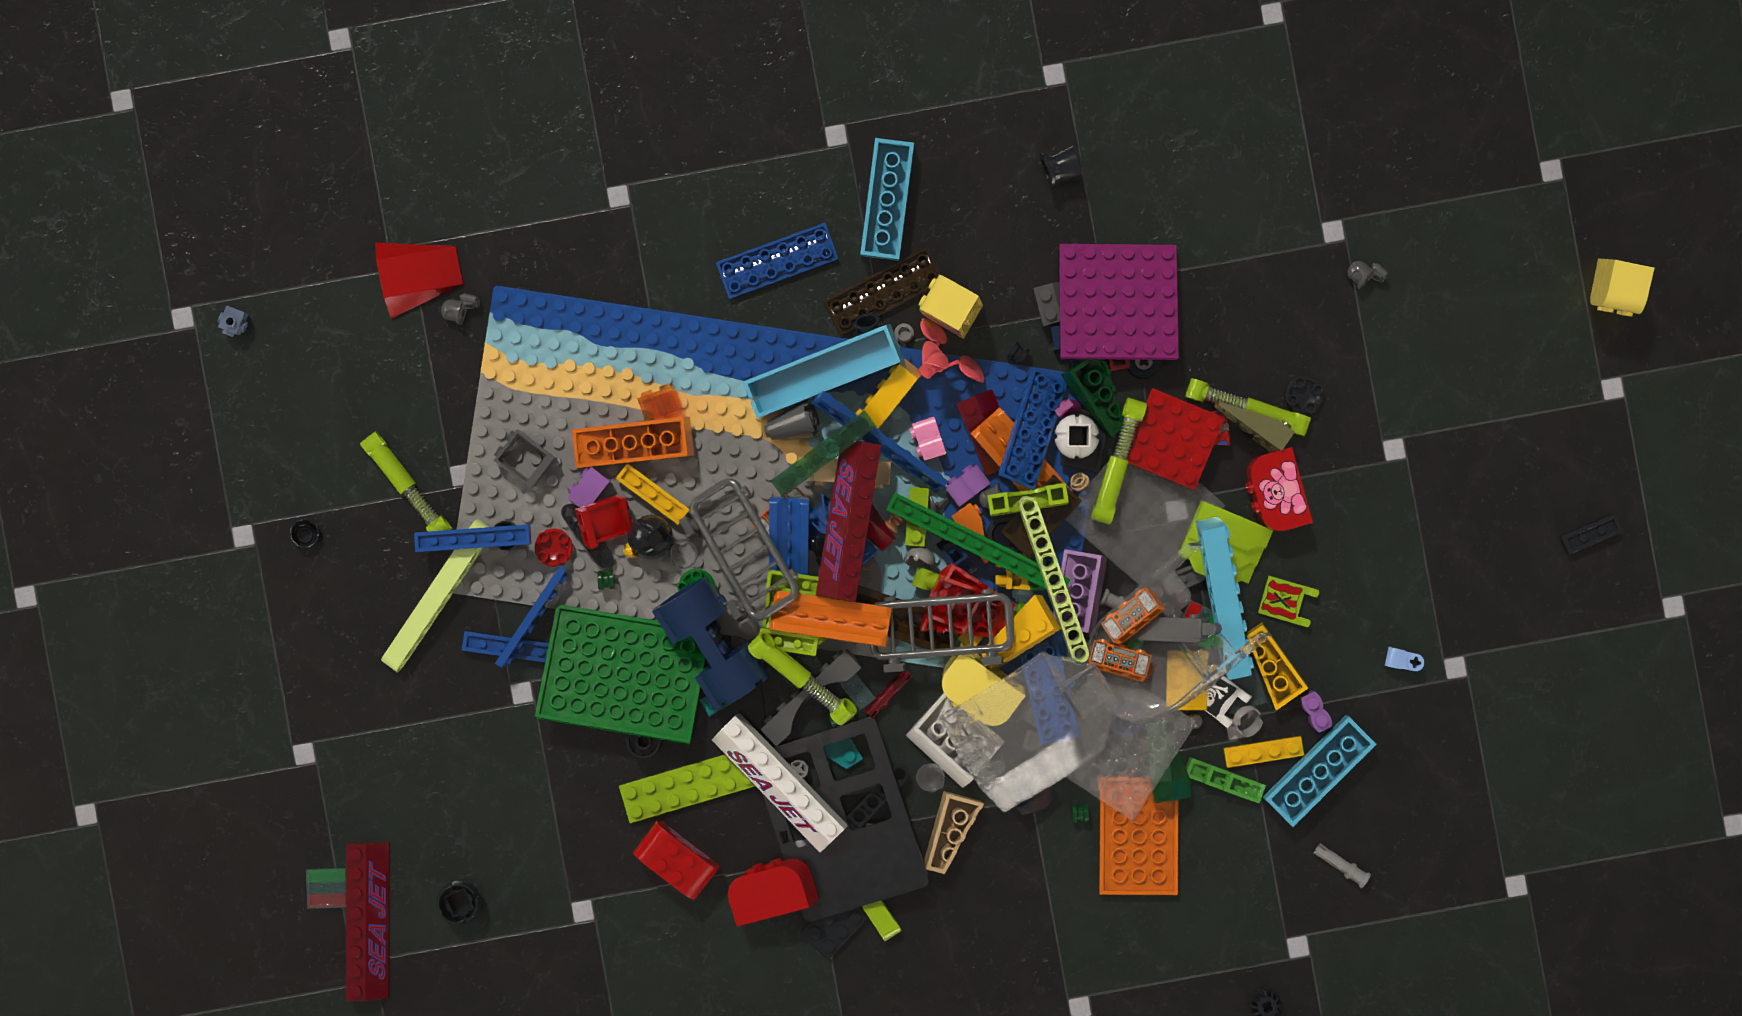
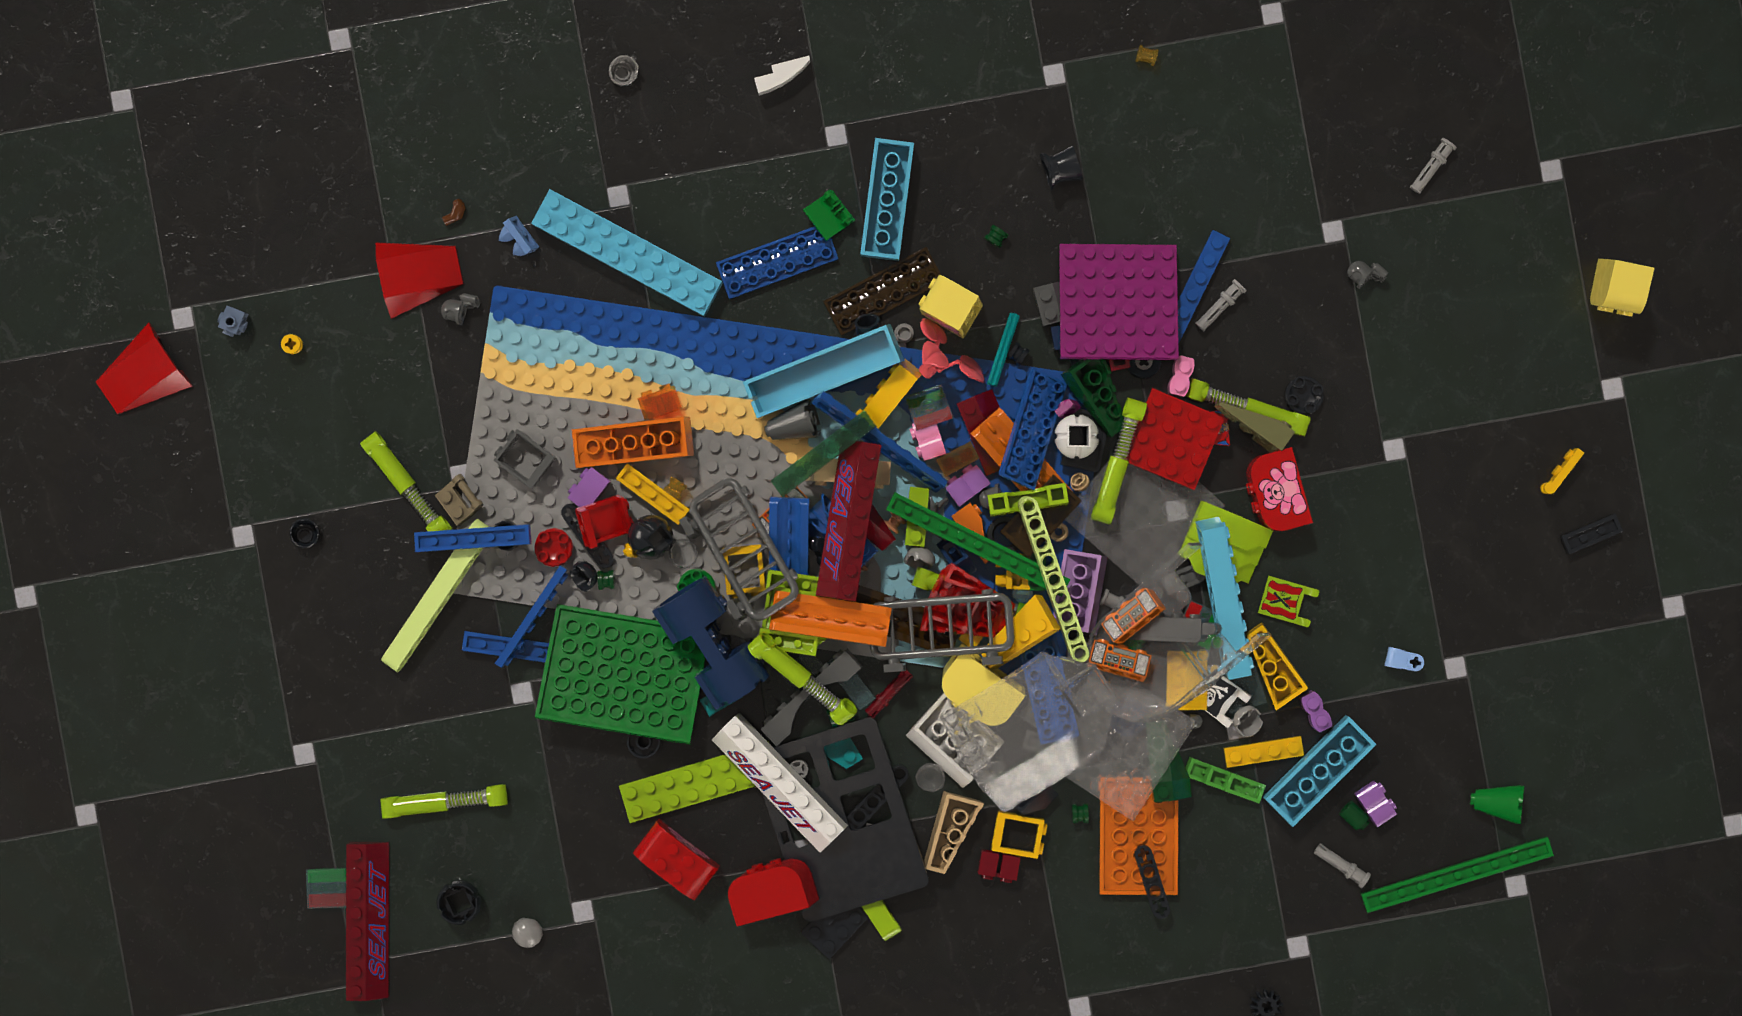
none -> red wedge [96,322,193,414]
none -> yellow wheel [281,334,303,354]
none -> lime piece [380,784,508,819]
none -> dark tan plate [435,474,484,526]
none -> reddish brown arm [442,199,465,226]
none -> medium blue tile [499,216,539,256]
none -> light grey hair [512,918,543,948]
none -> medium azure brick [531,189,723,317]
none -> black hair [570,561,598,592]
none -> light grey hair [609,55,639,86]
none -> clear yellow wheel [663,476,688,499]
none -> yellow window [722,544,766,598]
none -> white slope [754,56,810,96]
none -> green hinge [803,189,855,241]
none -> clear light blue tile [905,384,953,431]
none -> clear orange brick [936,441,980,477]
none -> dark red piece [978,849,1021,883]
none -> dark green wheel [984,225,1008,248]
none -> teal axle [987,313,1019,387]
none -> yellow window [991,810,1047,859]
none -> tan plate [1050,523,1068,542]
none -> black beam [1134,844,1170,919]
none -> clear yellow bush [1135,45,1159,66]
none -> bright pink brick [1167,355,1194,398]
none -> blue plate [1178,230,1230,343]
none -> light grey pin [1195,279,1246,331]
none -> dark green brick [1339,800,1369,830]
none -> medium lavender brick [1354,781,1397,827]
none -> green plate [1361,836,1554,913]
none -> light grey pin [1410,138,1457,194]
none -> green cone [1470,785,1524,824]
none -> yellow plate [1540,448,1584,494]

